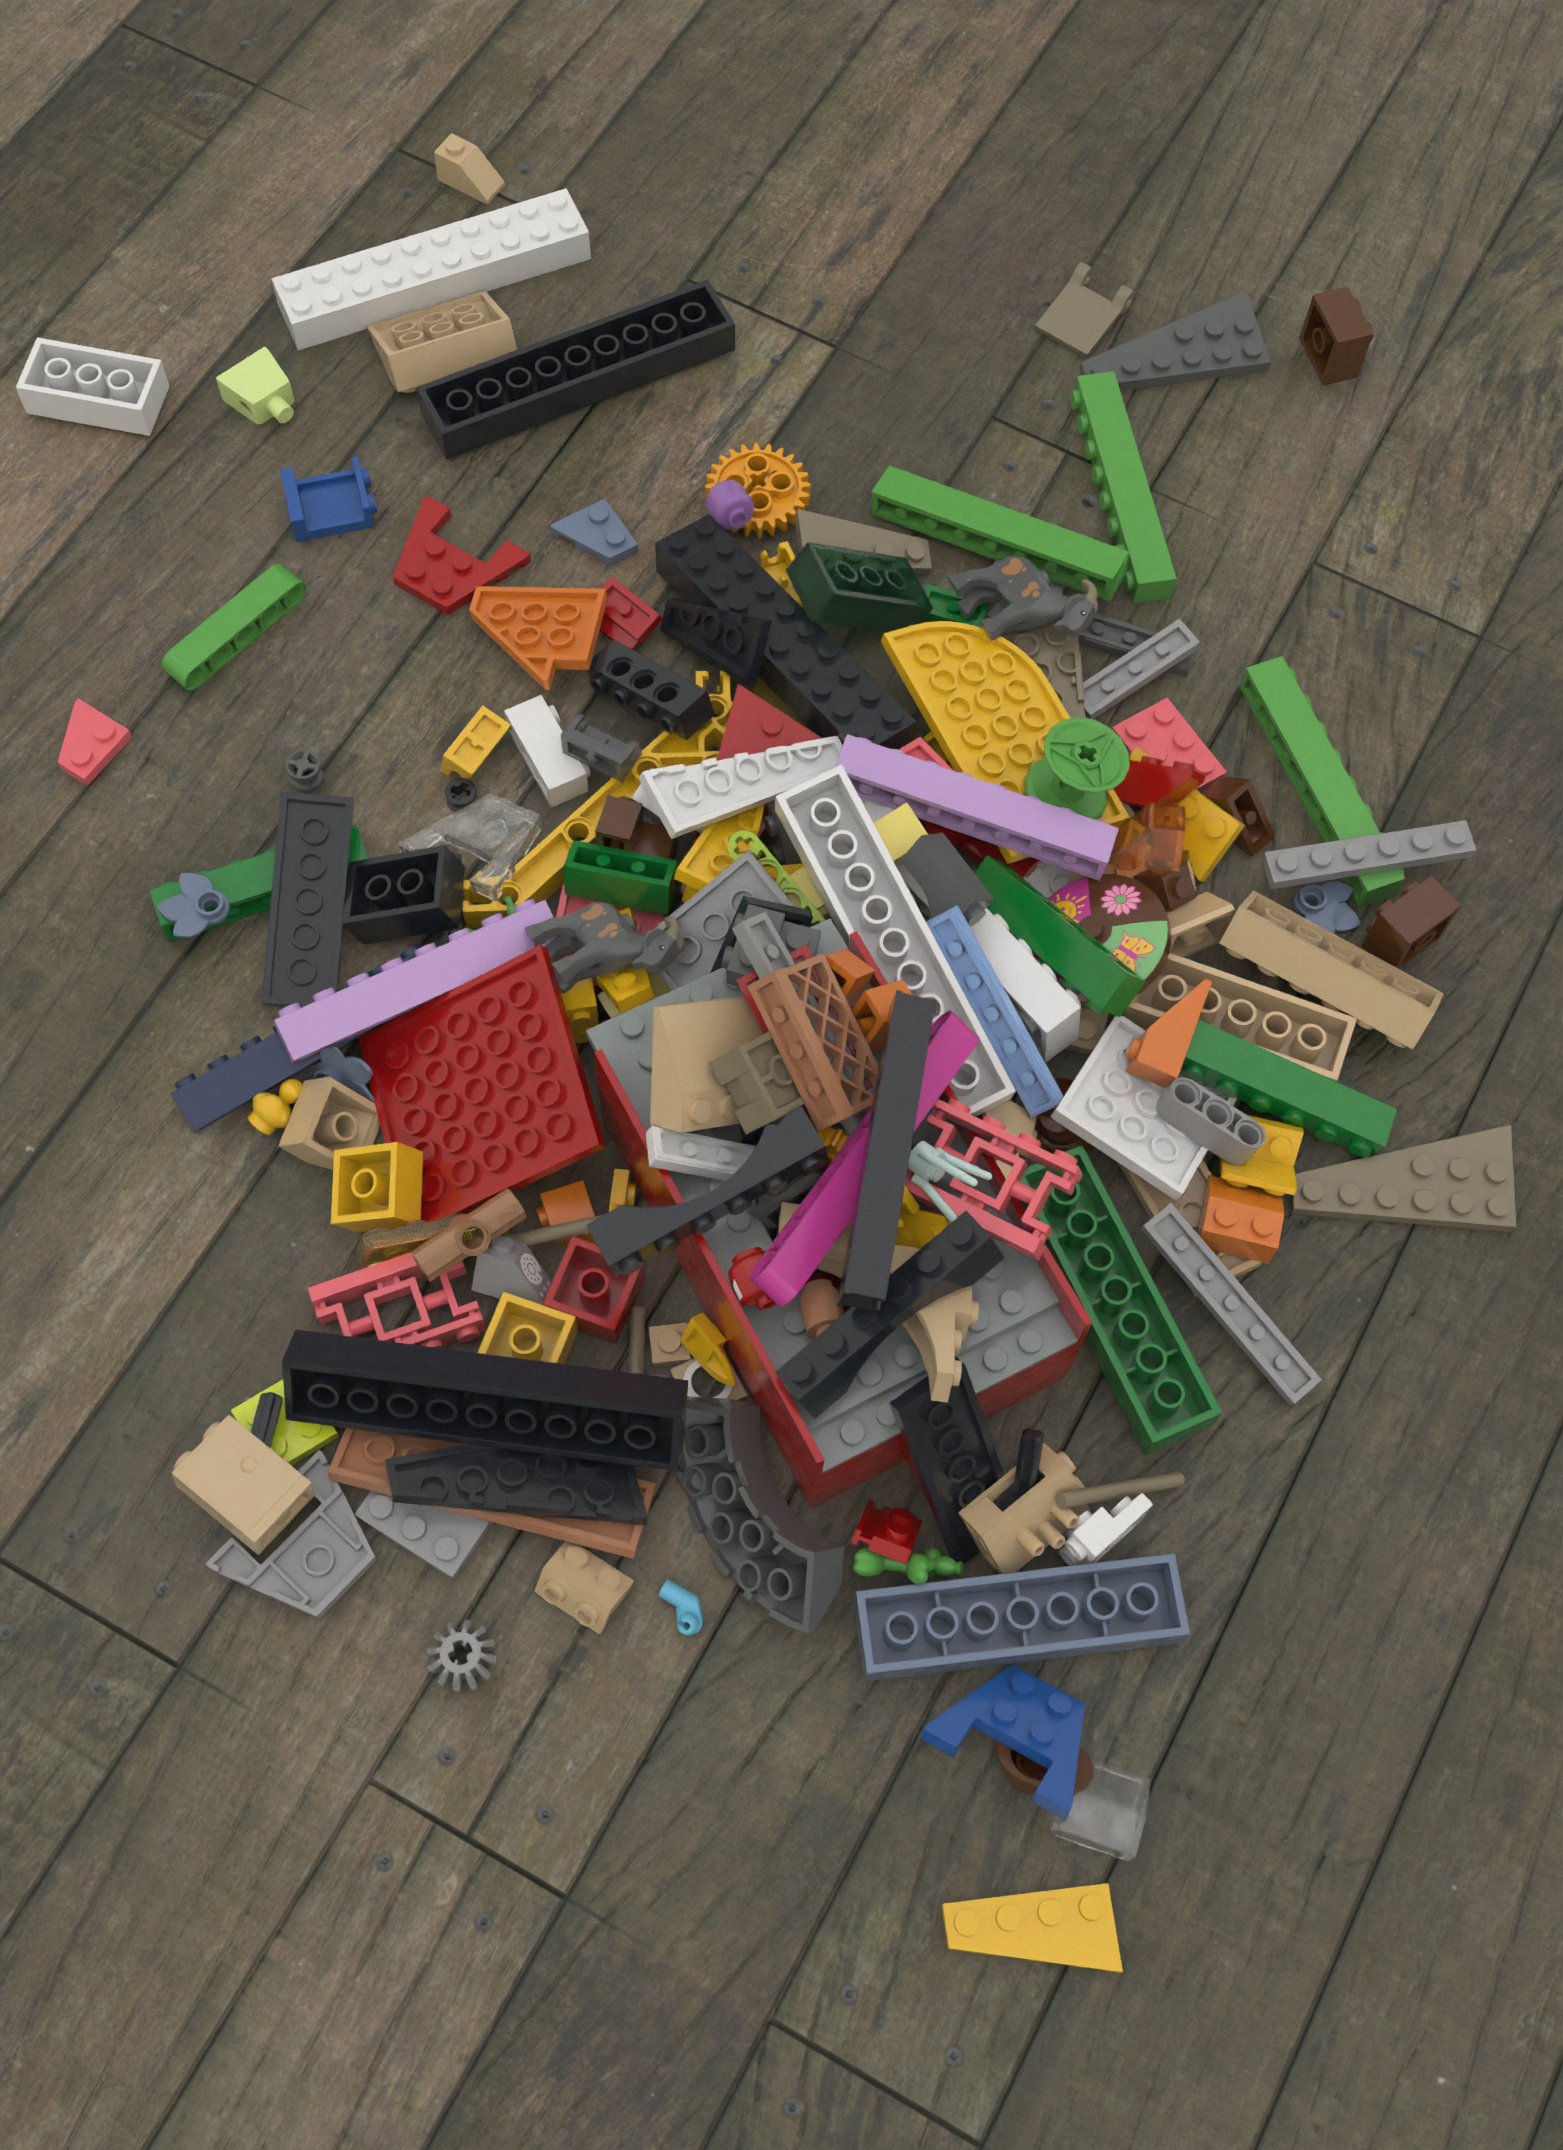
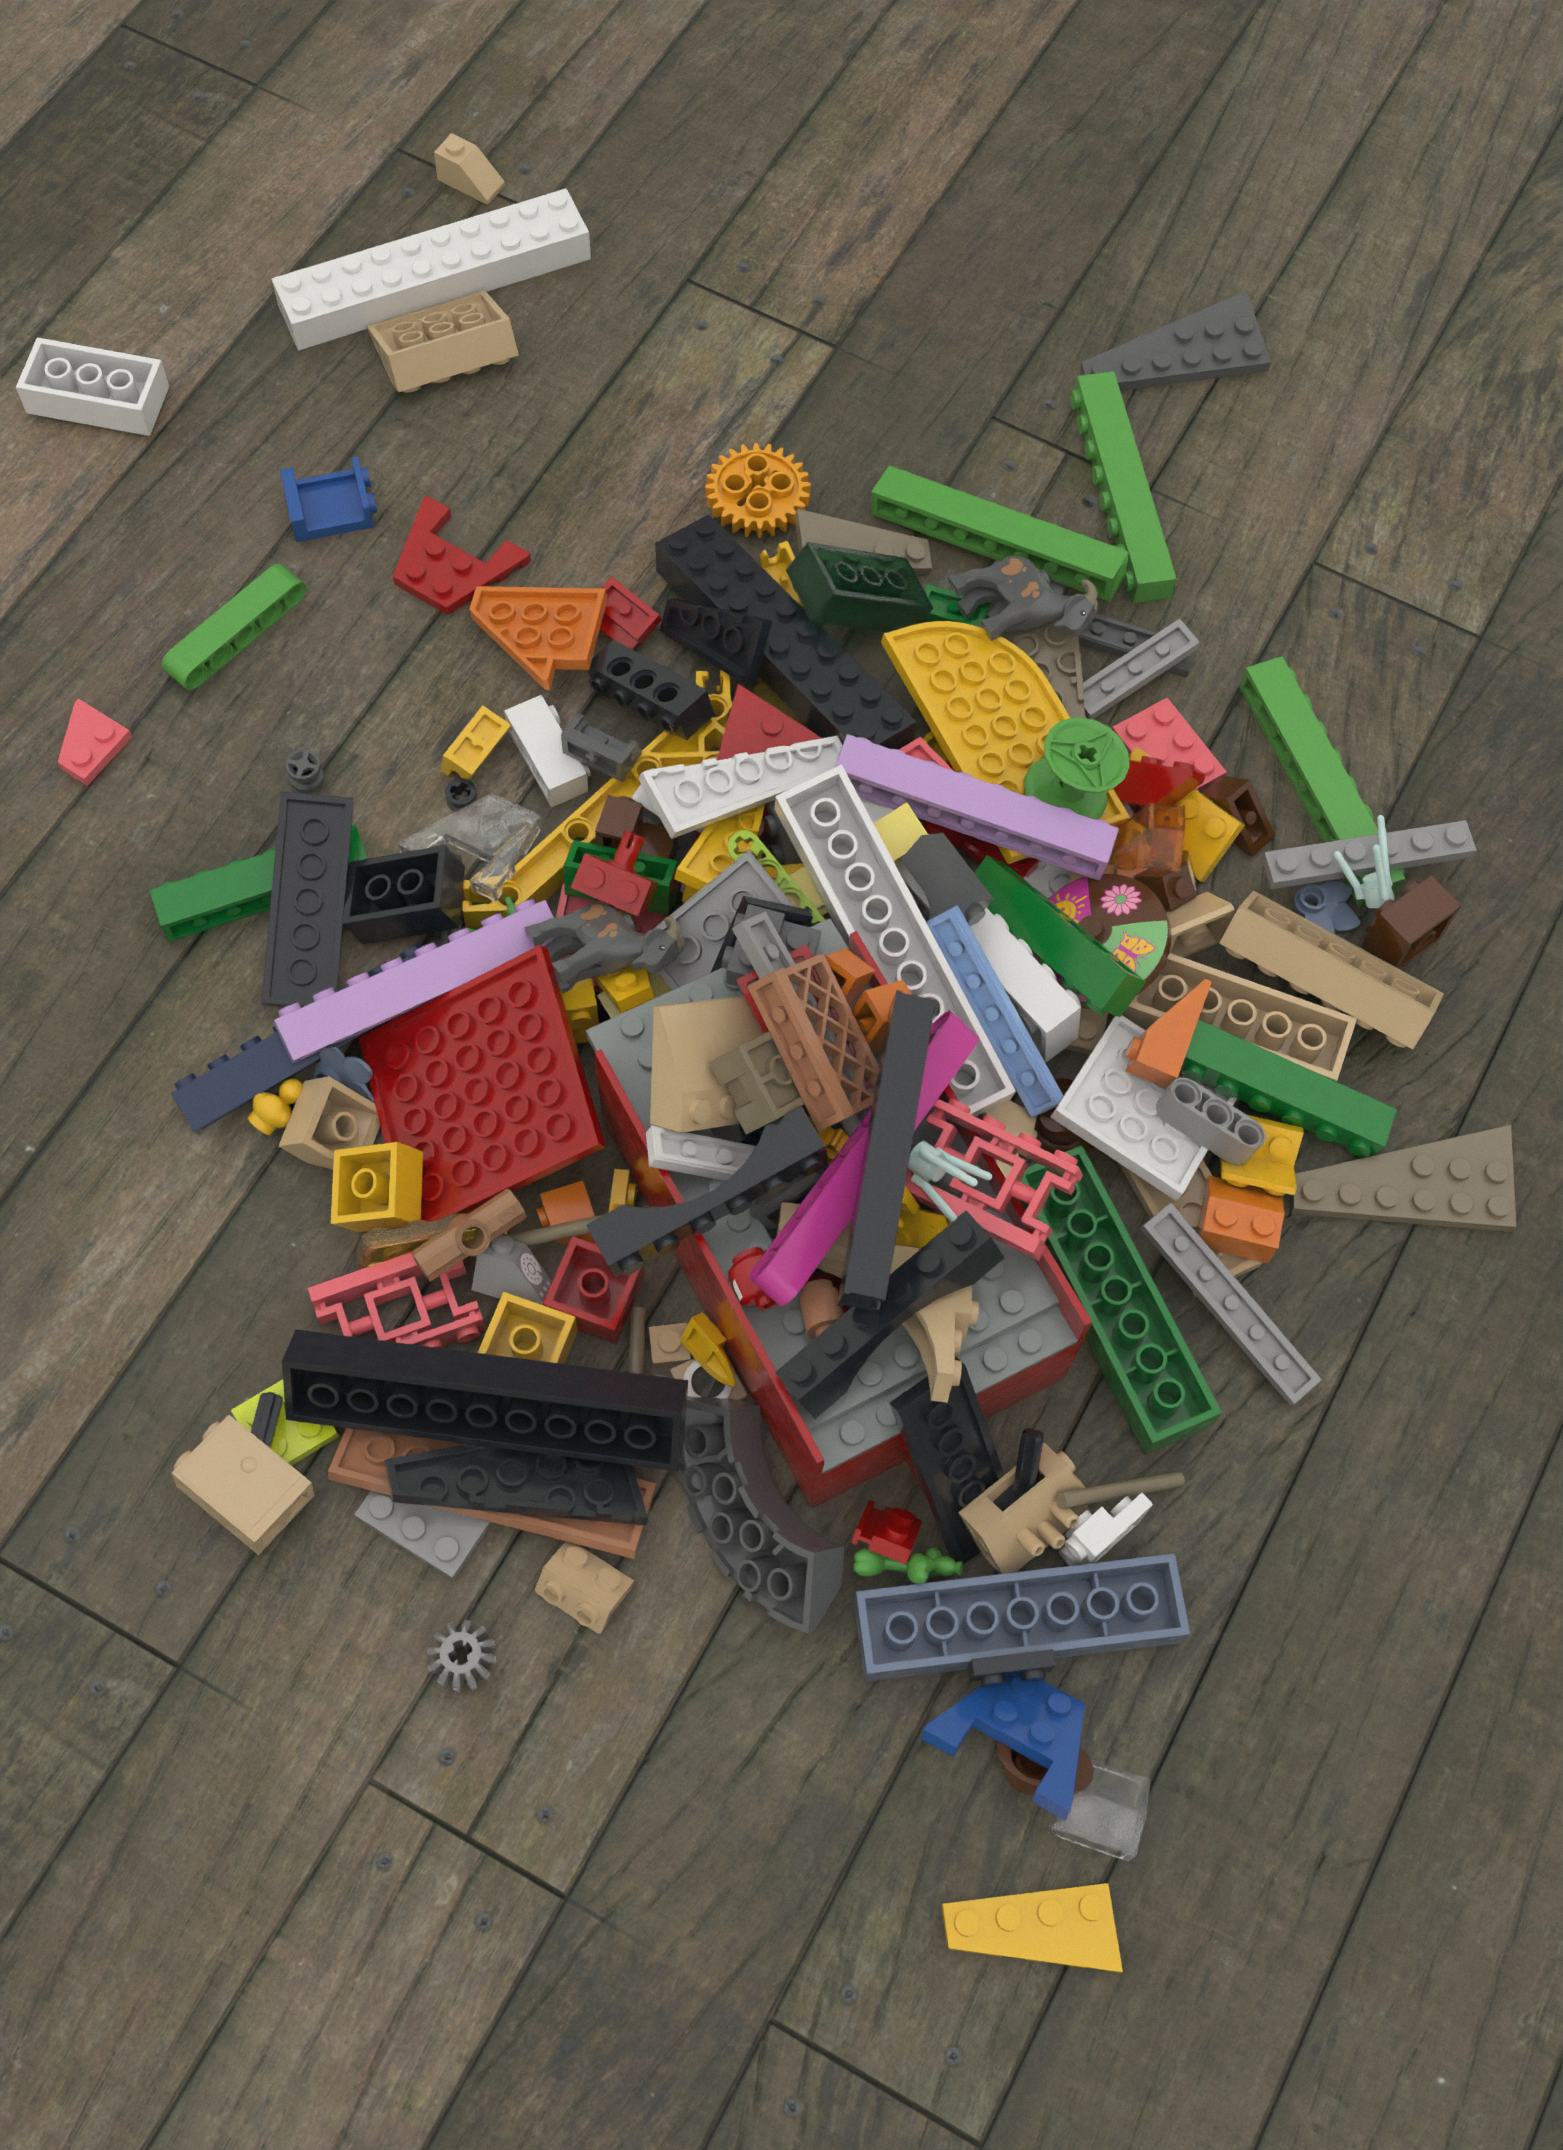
sand blue plate [157,873,230,938] -> none
light grey wing [205,1450,377,1619] -> none
yellowish green torso [216,347,295,424] -> none
black brick [416,279,735,460] -> none
sand blue wing [550,499,638,566] -> none
medium azure arm [658,1579,704,1636] -> none
medium lavender head [706,480,754,531] -> none
dark tan flag [1035,262,1134,358] -> none
reddish brown brick [1299,287,1373,386] -> none
none -> red brick [571,829,659,916]
none -> black plate [967,1649,1056,1687]
none -> light aqua plant [1334,815,1394,908]

